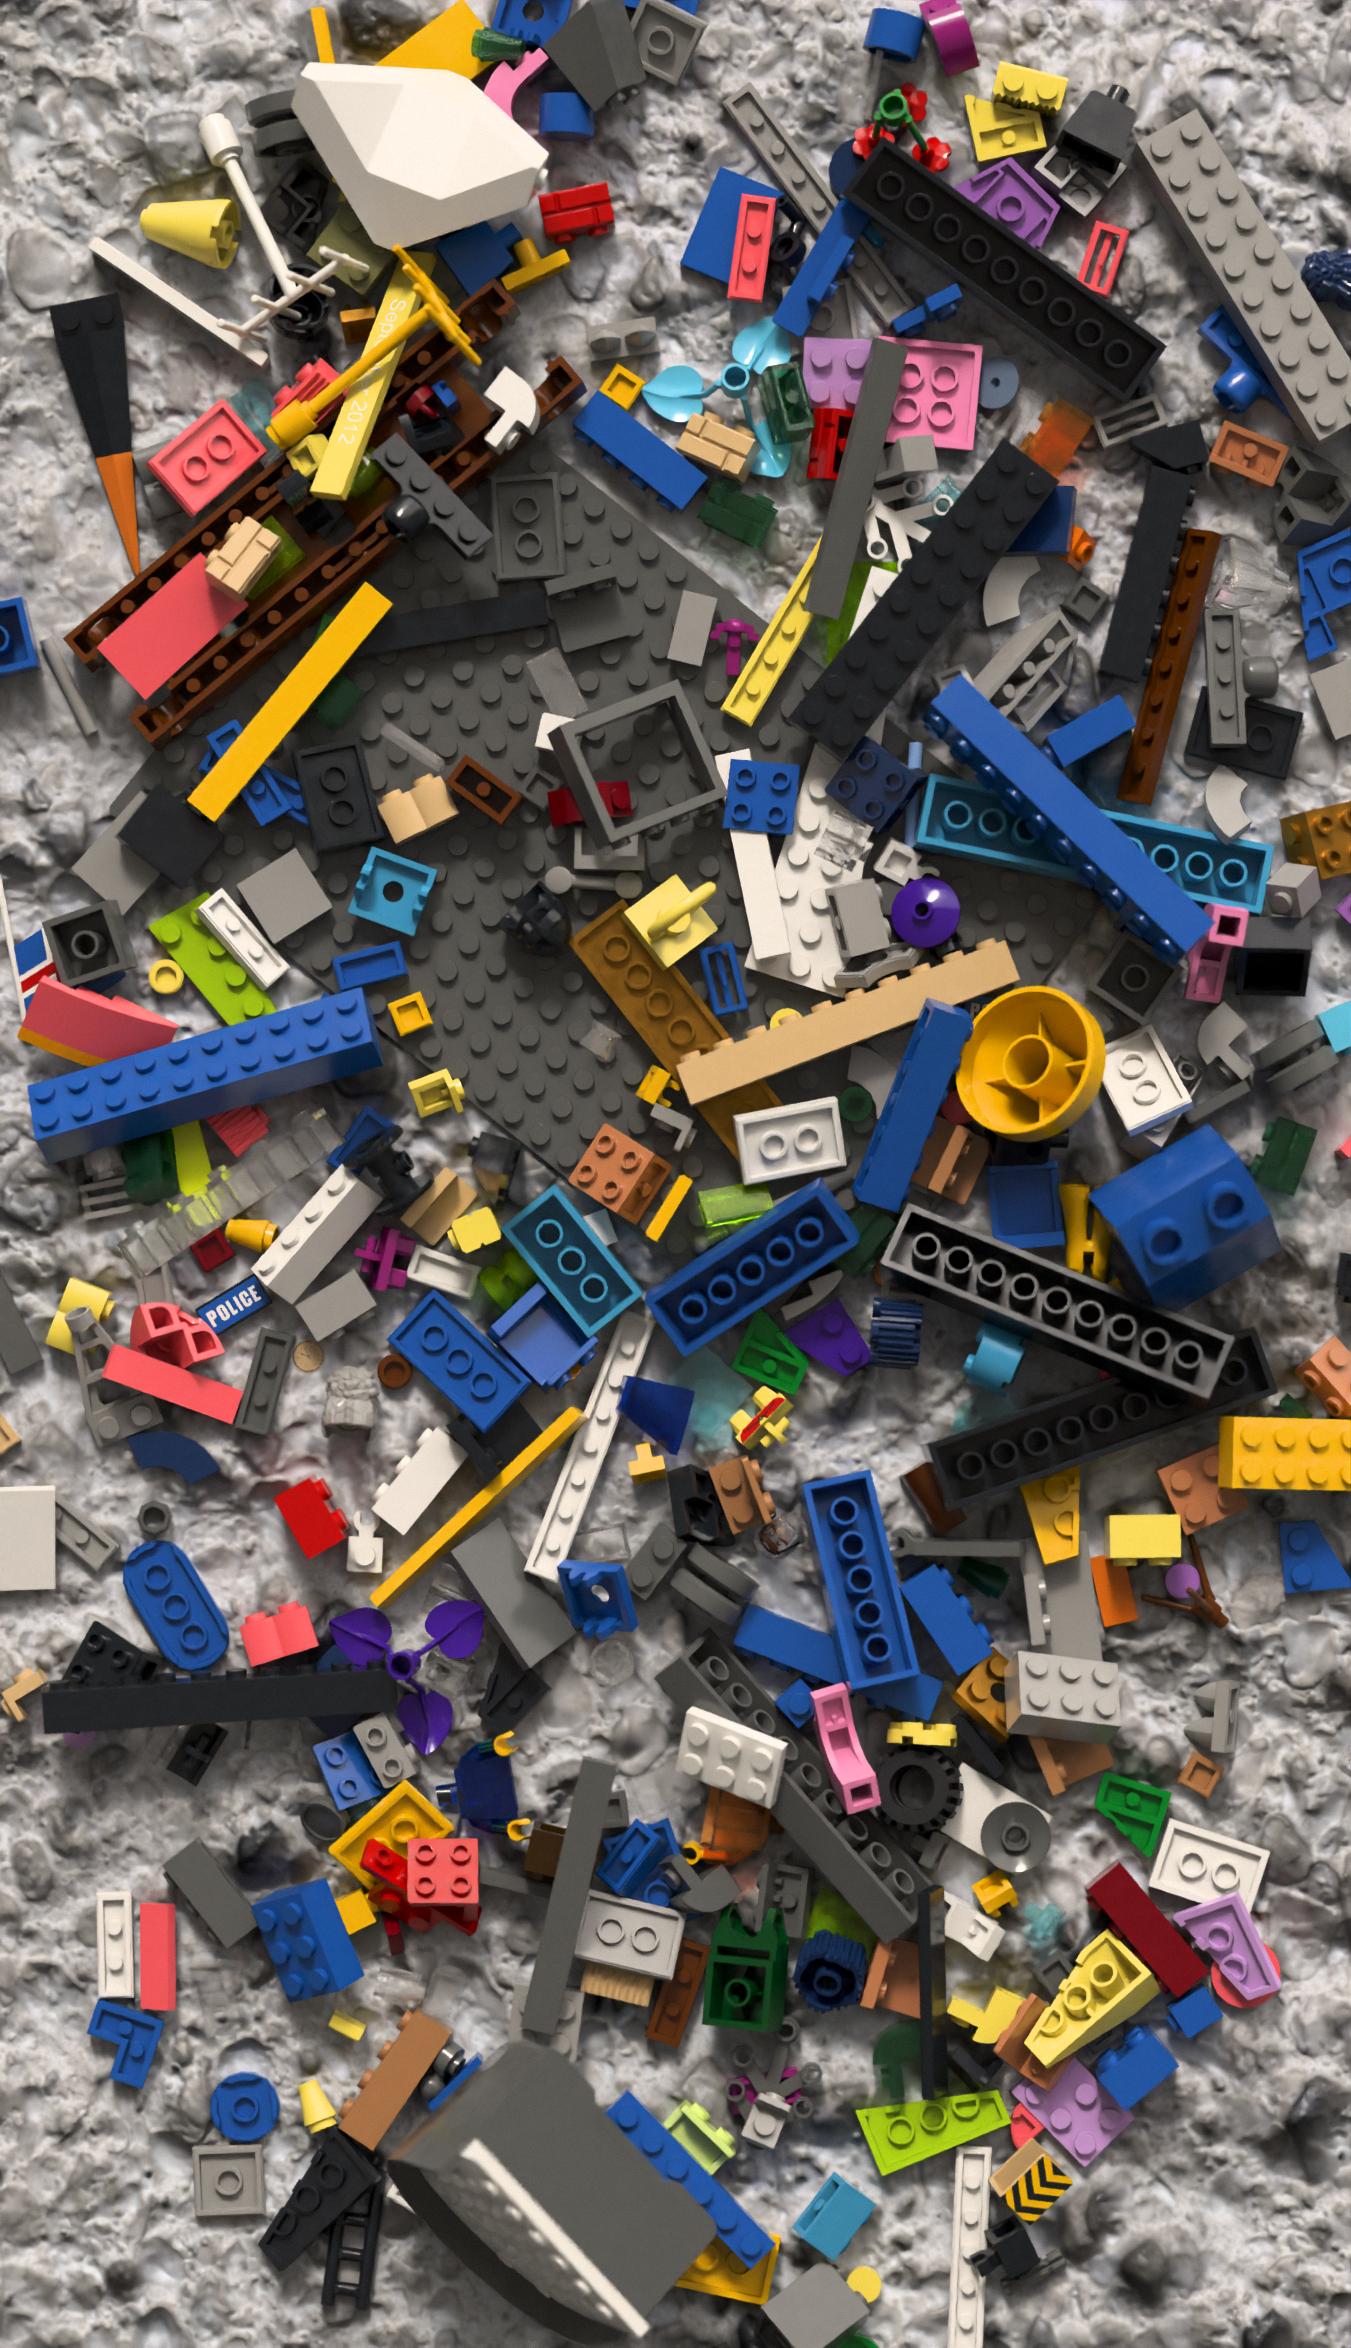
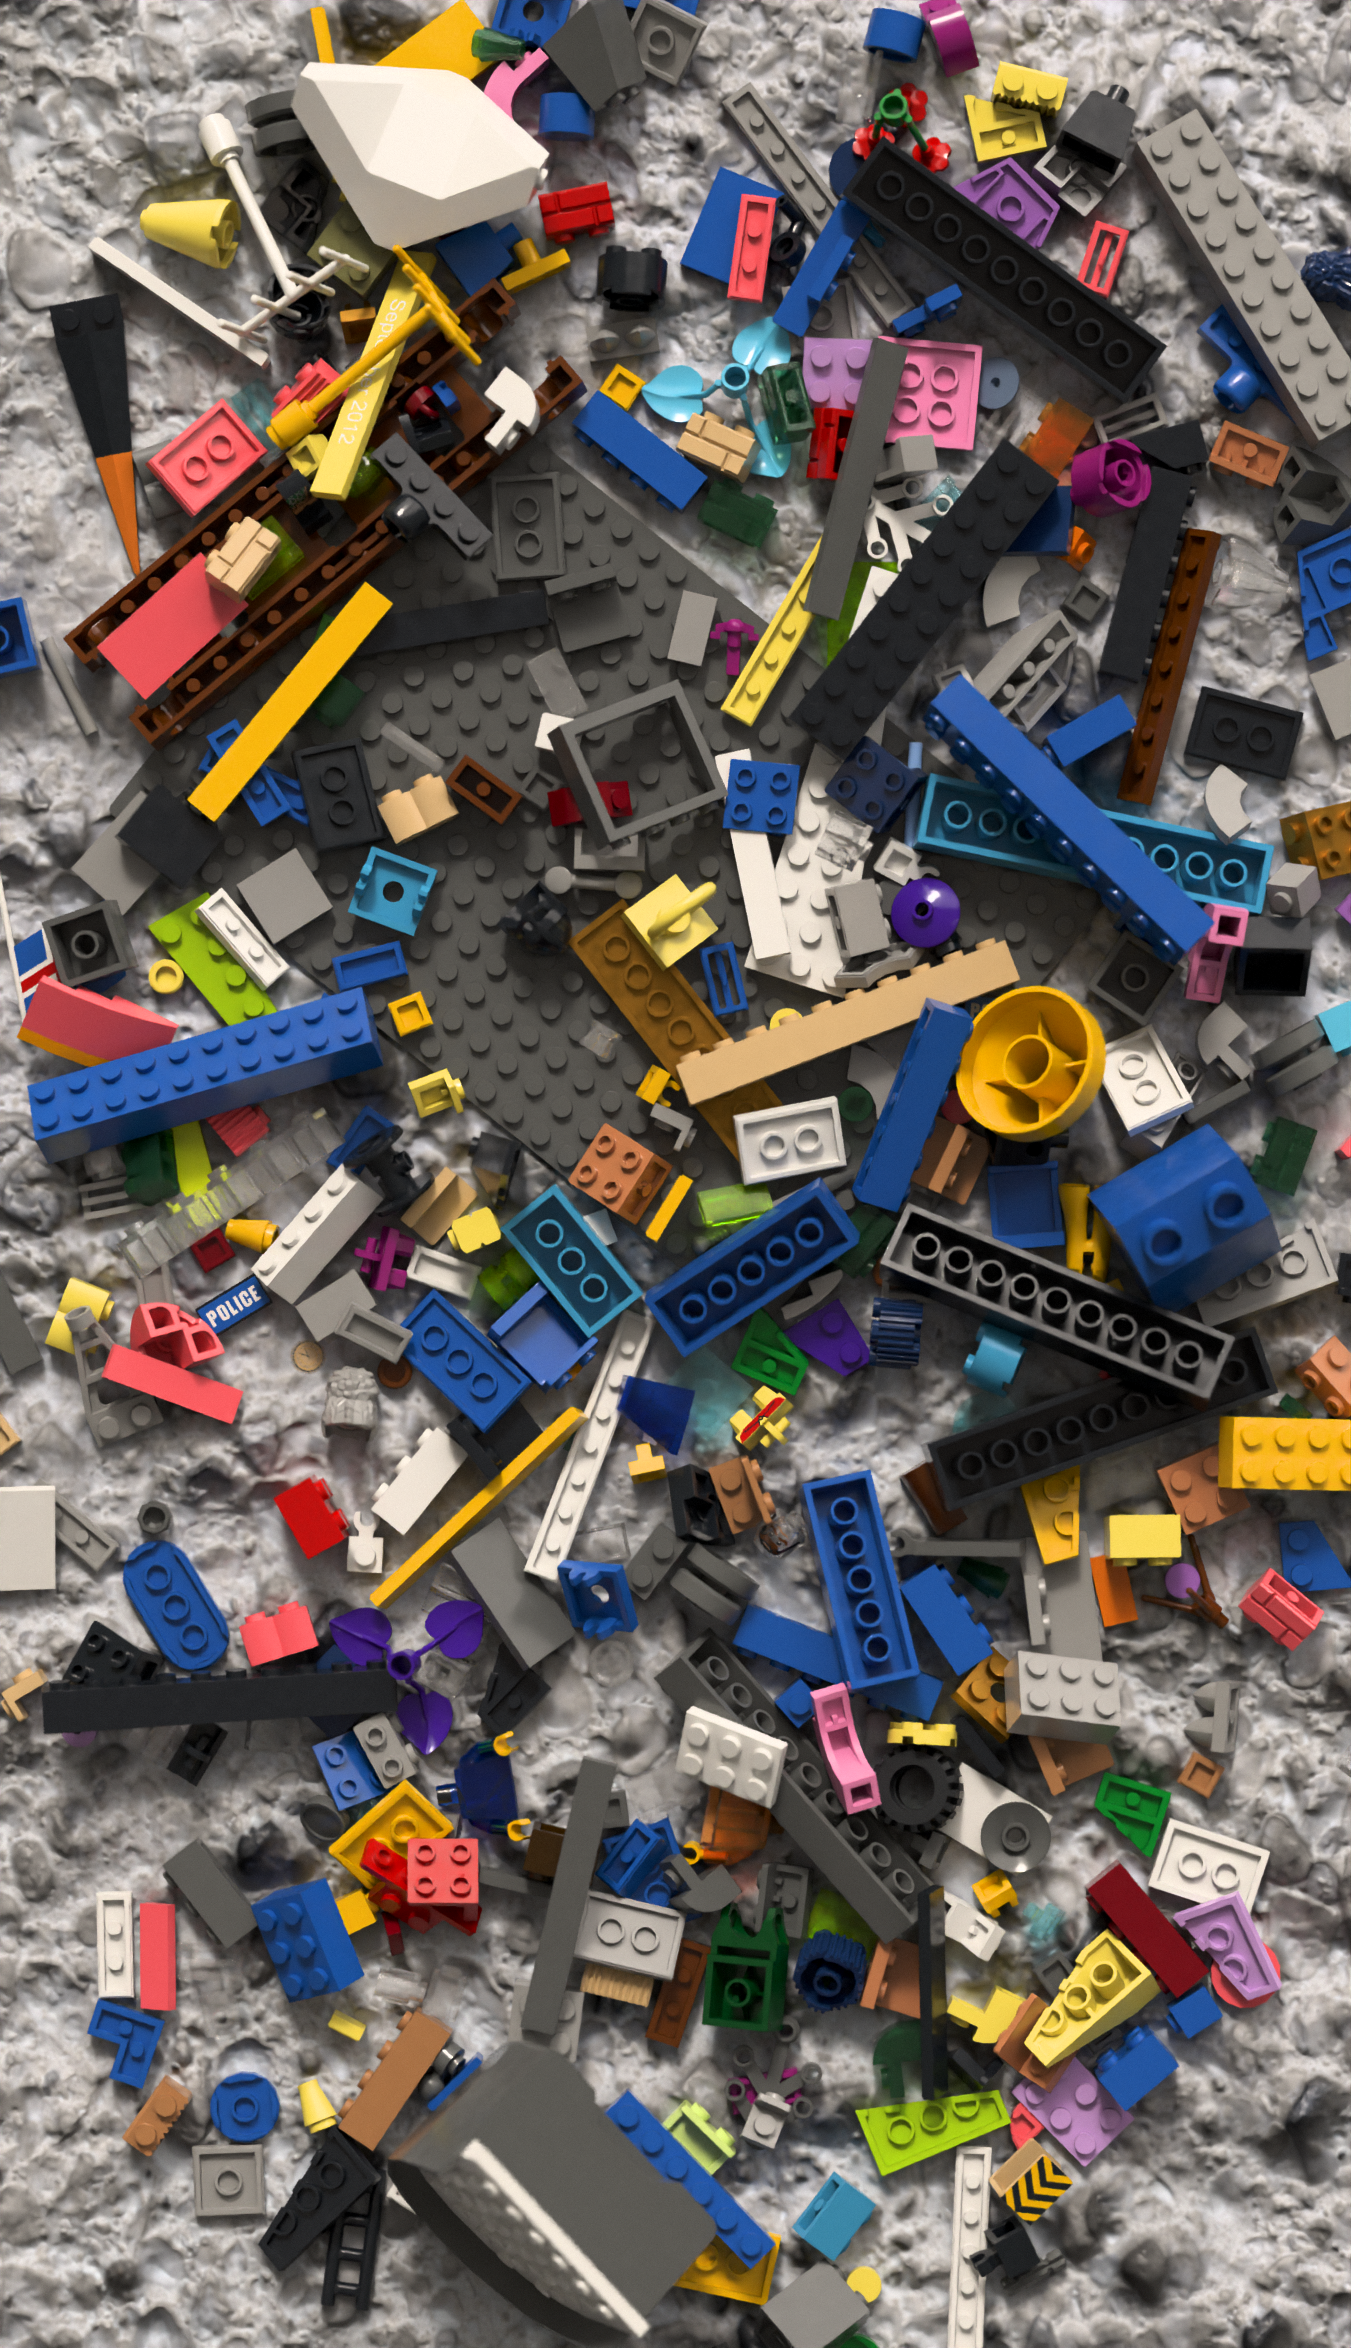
dark blue tile [127,1431,221,1485] -> none
dark grey tile [234,1327,296,1438] -> none
dark grey plate [1203,608,1279,748] -> none
none -> medium nougat brick [122,2075,193,2156]
none -> light grey tile [334,1301,413,1364]
none -> black brick [595,245,668,312]
none -> magenta brick [1070,439,1151,518]
none -> light grey wing [1196,1218,1339,1329]
none -> coral brick [1238,1567,1324,1651]

